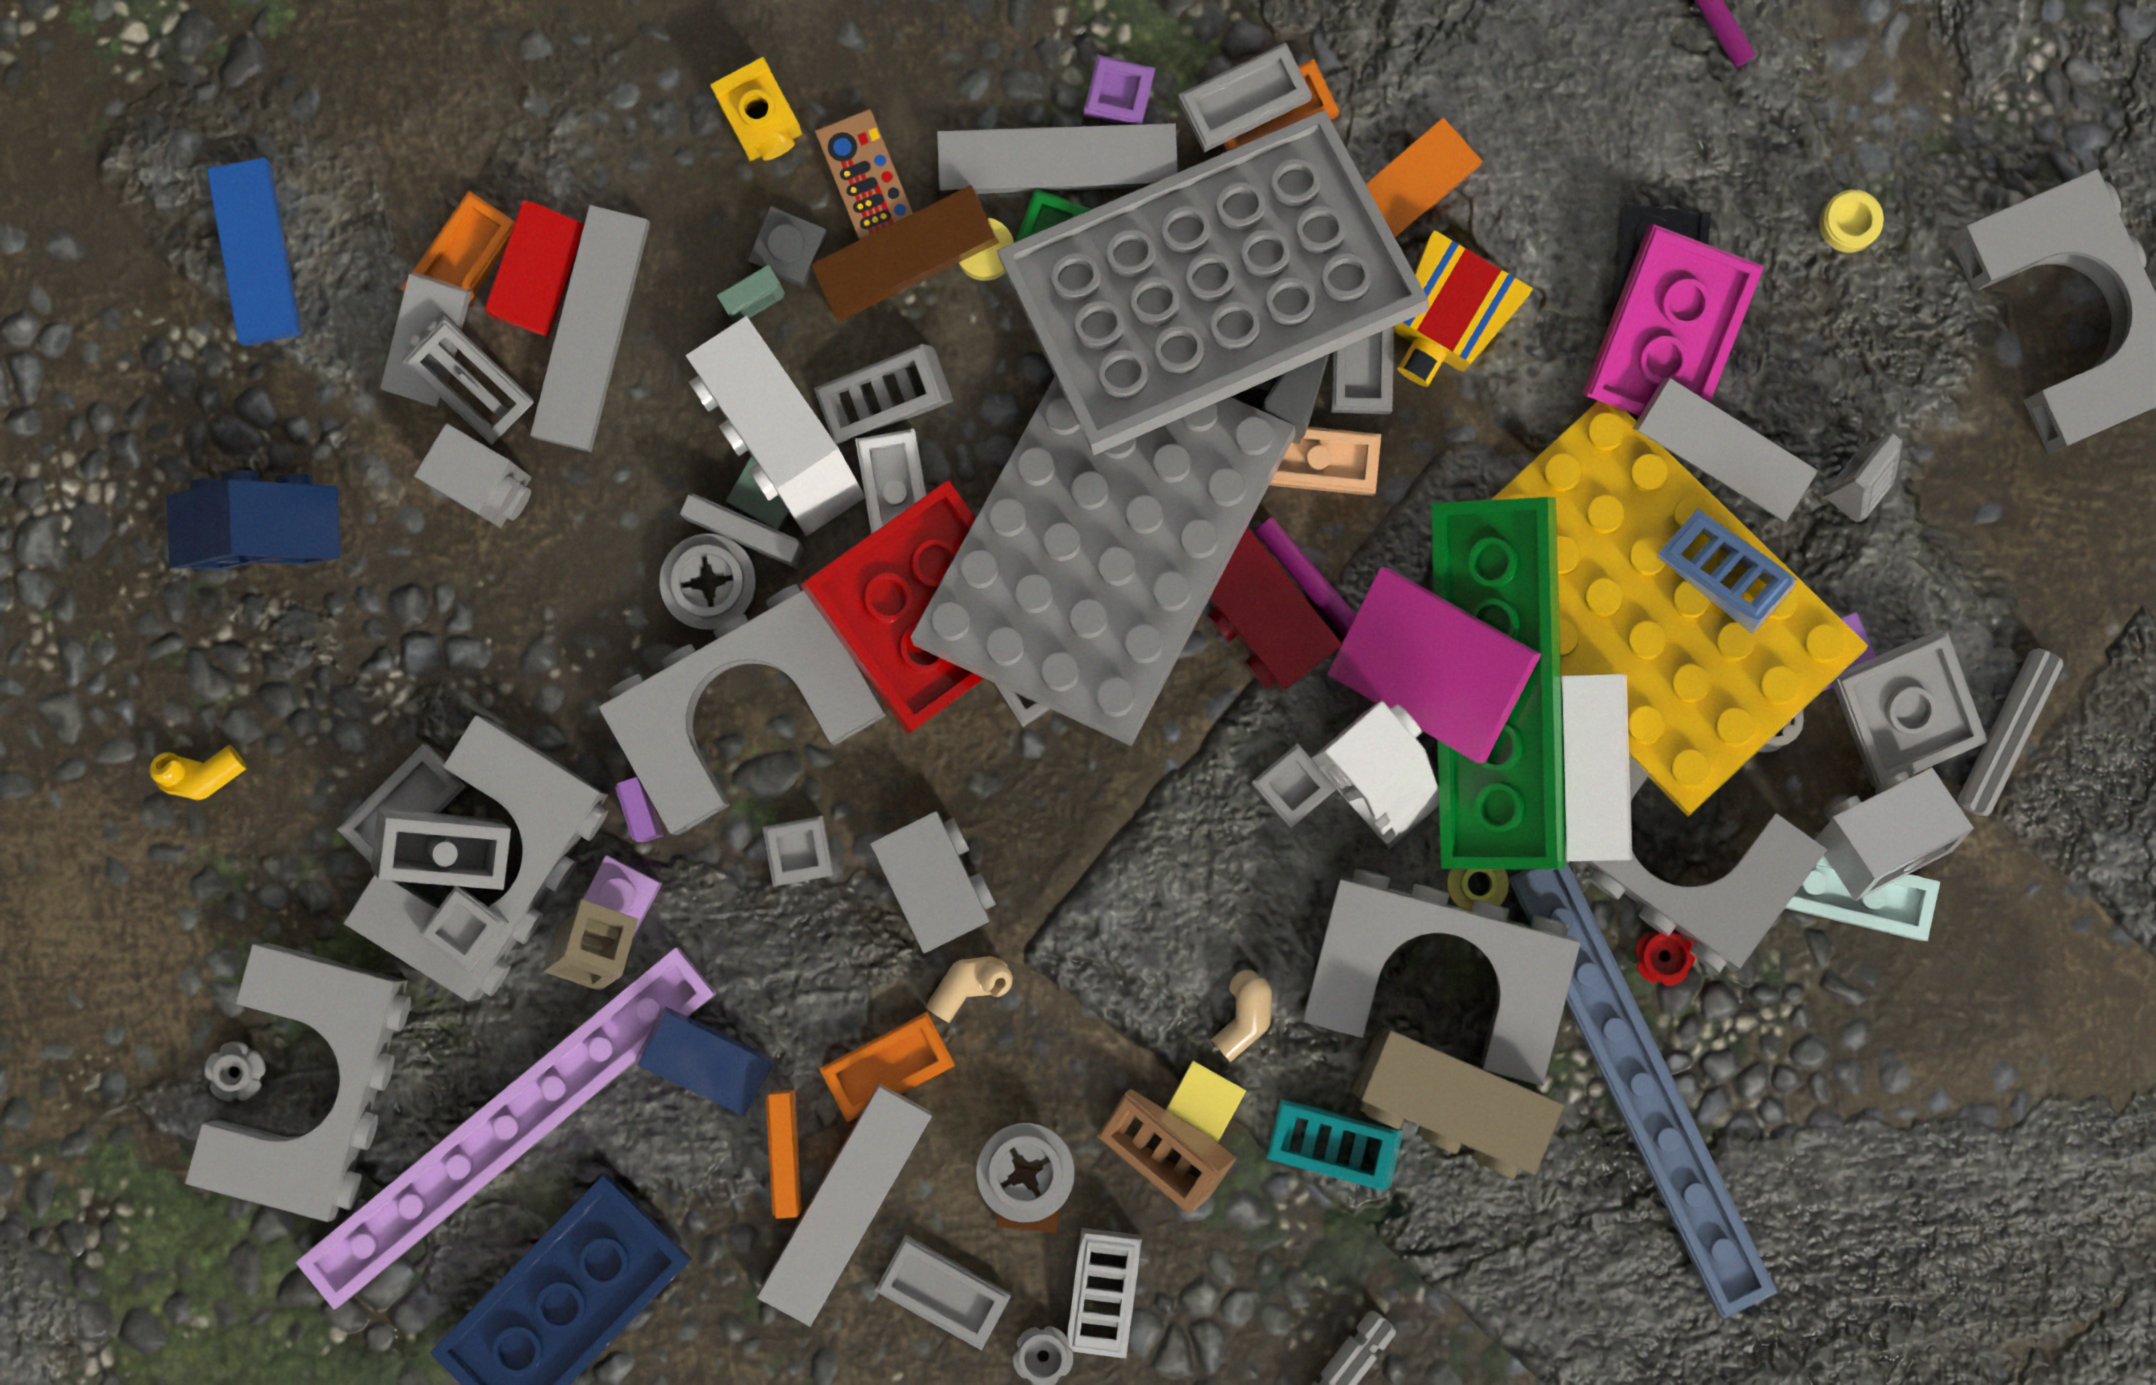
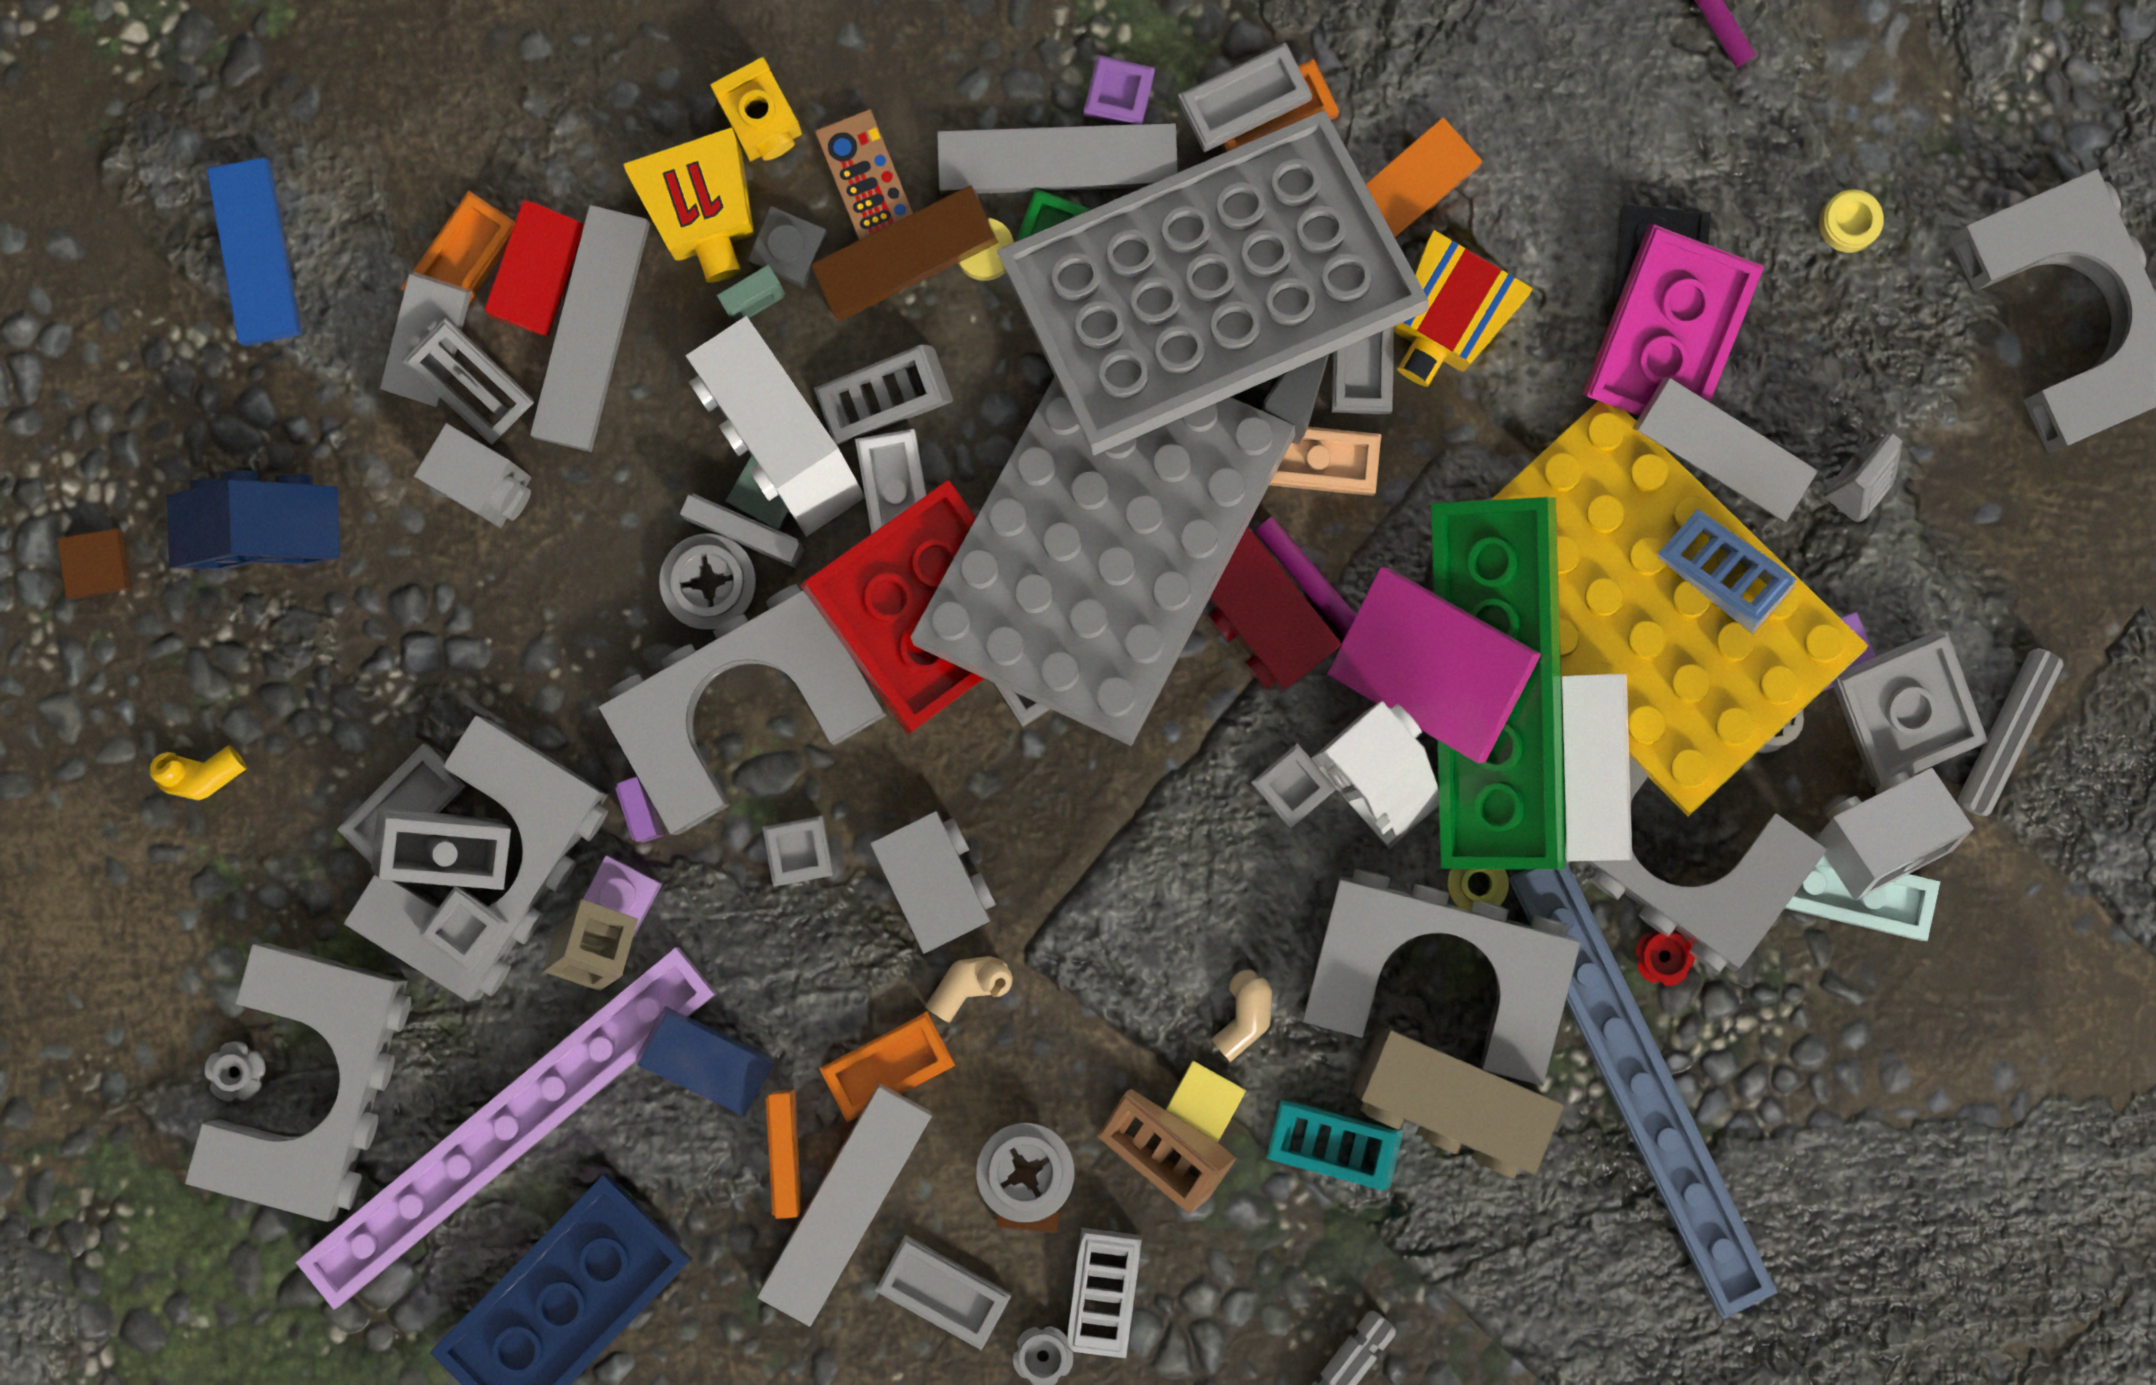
none -> reddish brown tile [57,528,132,600]
none -> yellow torso [624,127,754,283]

